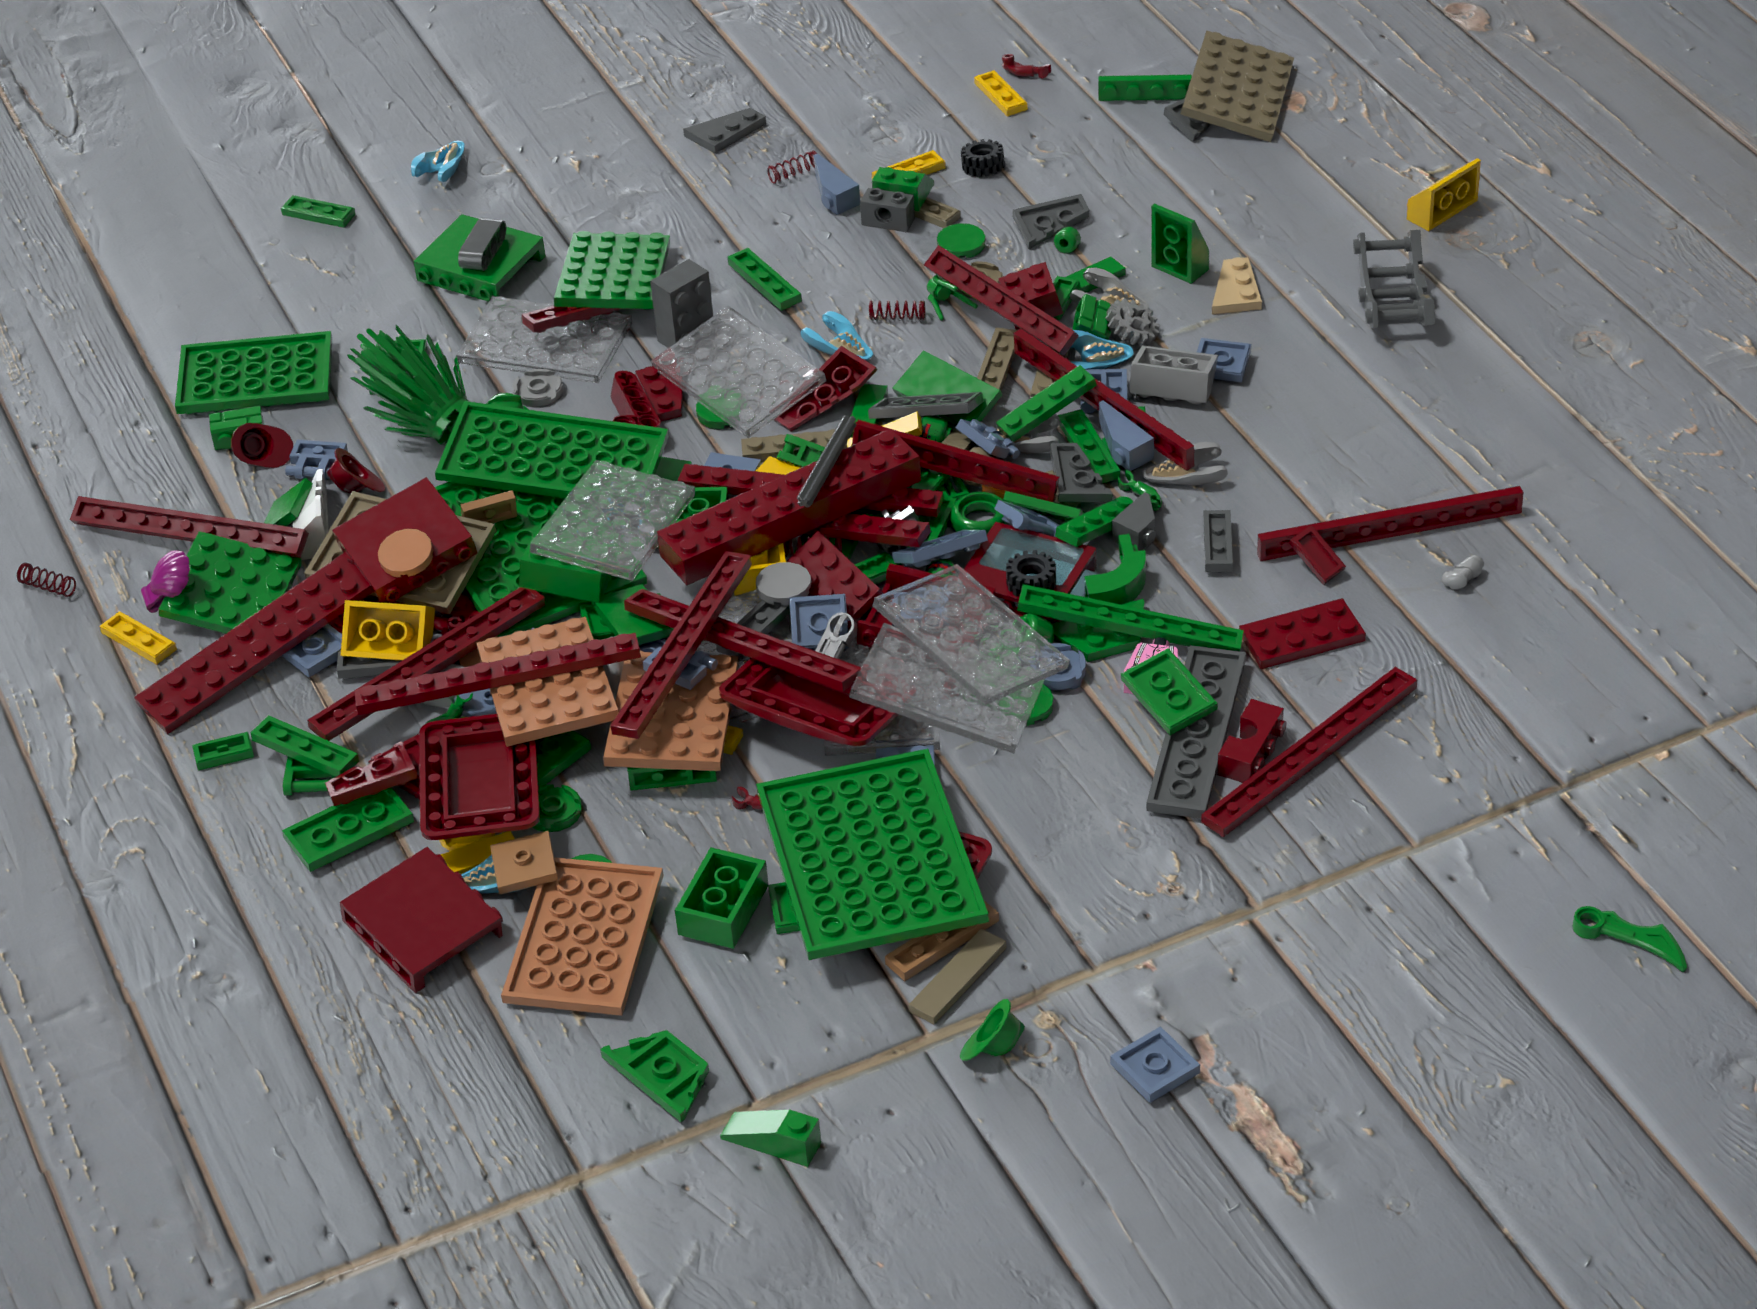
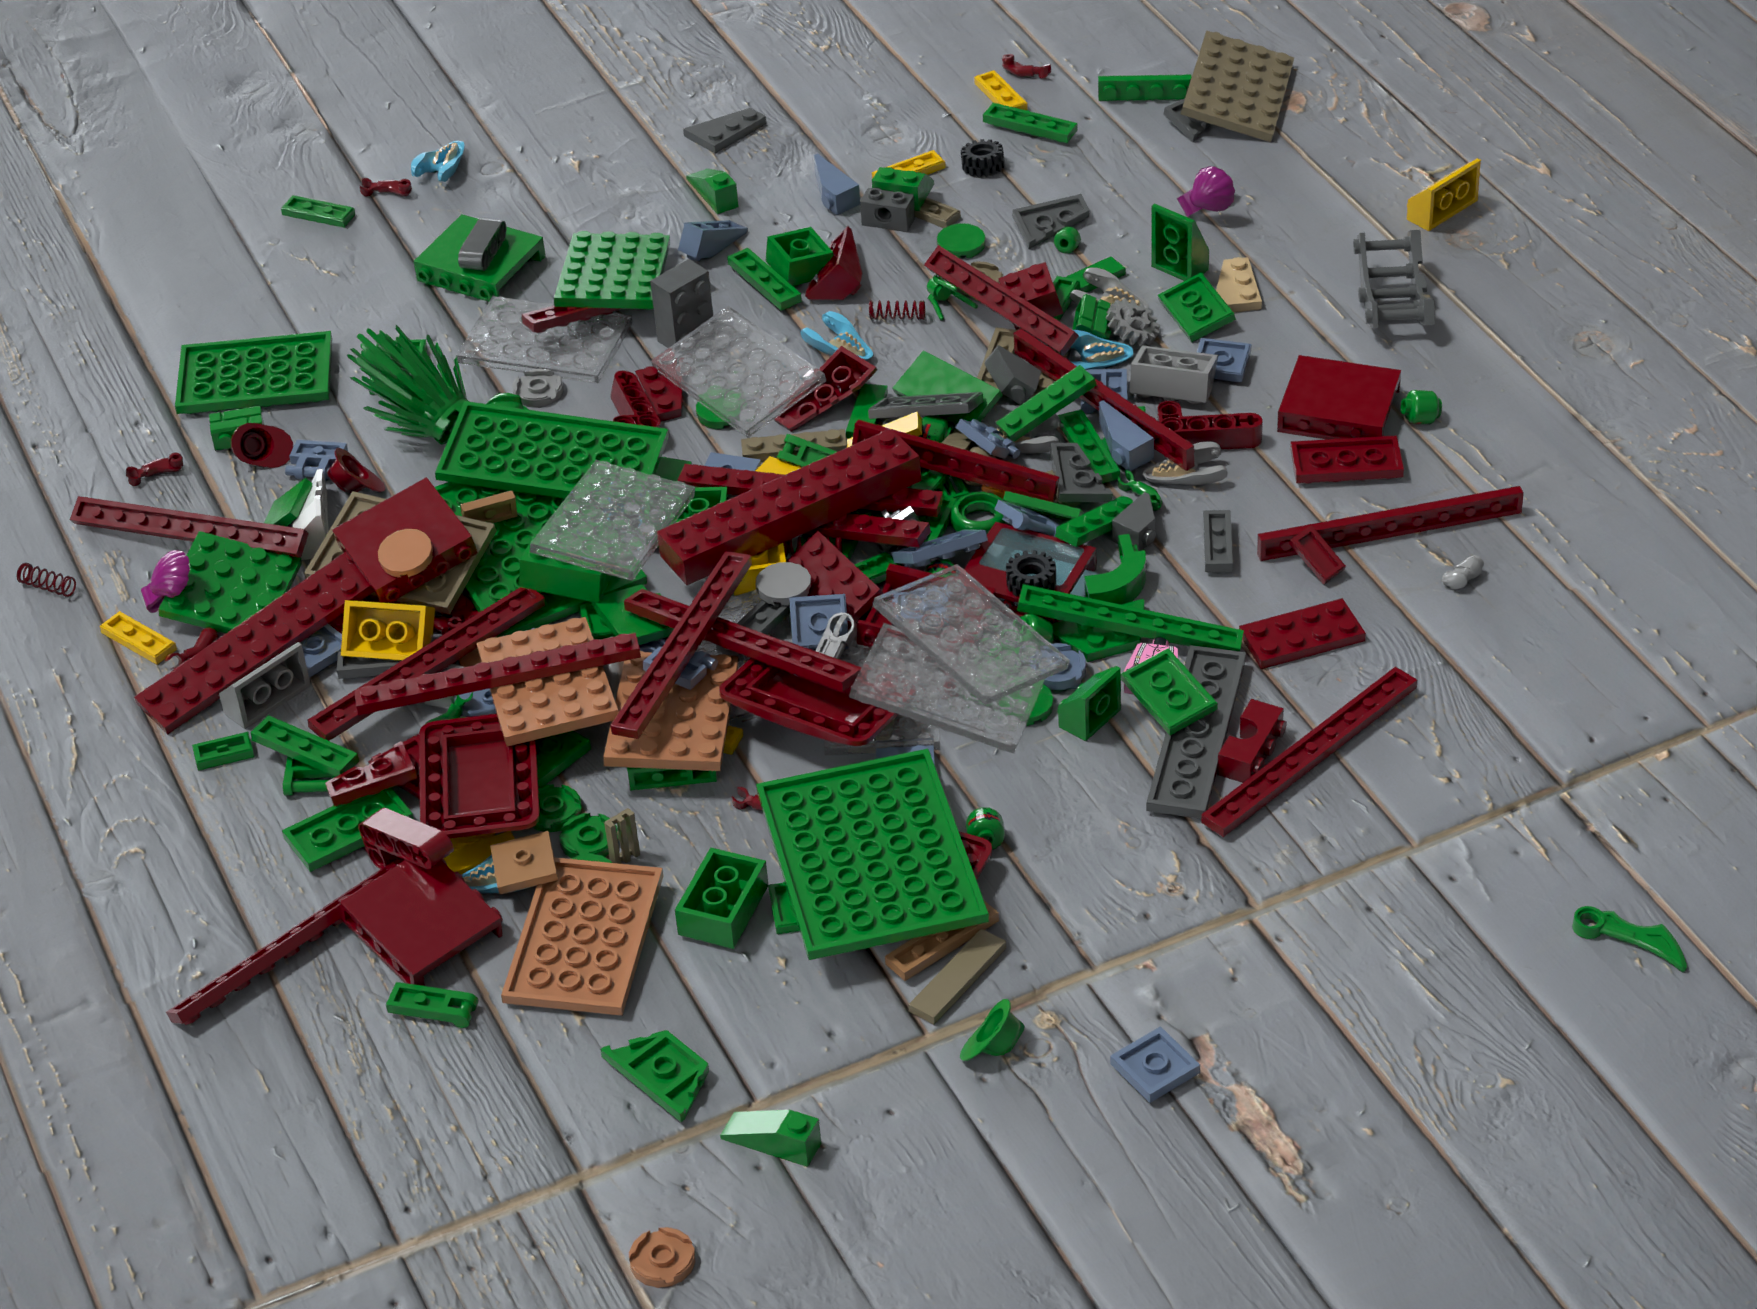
dark red piece [767,150,817,184] -> none
dark grey axle [797,415,856,508] -> none
none -> dark red arm [126,453,183,486]
none -> dark red arm [165,628,218,670]
none -> dark red plate [166,857,405,1025]
none -> light grey slope [219,642,311,729]
none -> dark red beam [358,808,454,869]
none -> dark red arm [360,178,412,196]
none -> green plate [386,982,479,1028]
none -> green tile [559,813,618,858]
none -> dark tan tile [604,808,640,864]
none -> nougat tile [629,1227,696,1288]
none -> sand blue slope [678,220,748,261]
none -> green slope [686,168,739,215]
none -> green slope [766,227,834,286]
none -> dark red wedge [805,226,863,300]
none -> green head [965,807,1005,850]
none -> green plate [983,102,1078,143]
none -> dark grey slope [984,345,1042,405]
none -> green slope [1057,666,1121,741]
none -> green tile [1157,272,1236,343]
none -> dark red beam [1157,401,1263,450]
none -> magenta animal [1177,166,1235,217]
none -> dark red panel [1277,355,1401,439]
none -> dark red plate [1290,436,1404,483]
none -> green head [1401,390,1442,425]

